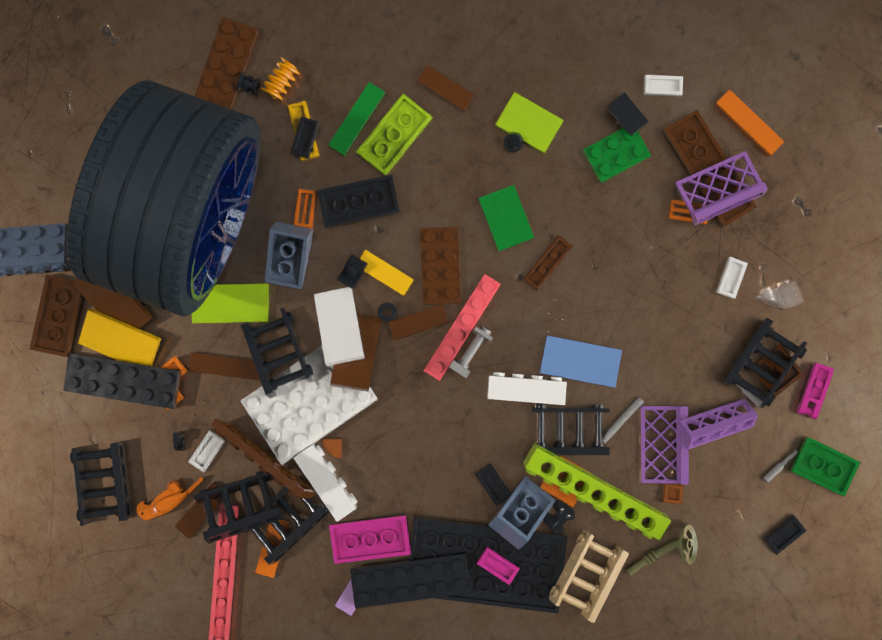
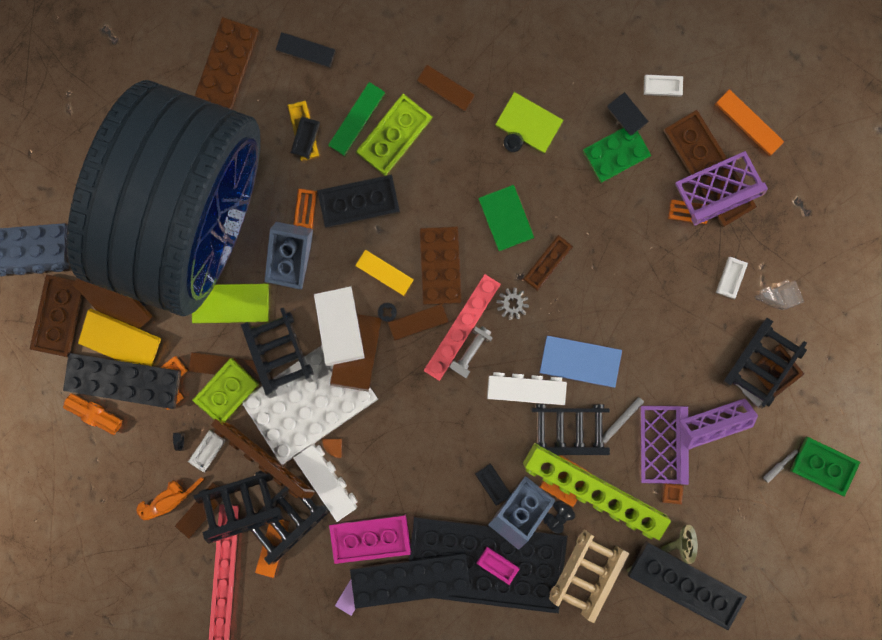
black fence [70,442,132,526] -> none
black bush [237,72,261,95] -> none
light orange piece [260,57,300,100] -> none
black bracket [337,254,368,289] -> none
black tile [763,515,807,555] -> none
dark pink plate [796,362,834,419] -> none
none -> orange piece [63,393,123,435]
none -> lime tile [192,358,260,421]
none -> black tile [276,32,336,69]
none -> light grey gear [496,288,529,320]
none -> black plate [628,541,747,631]

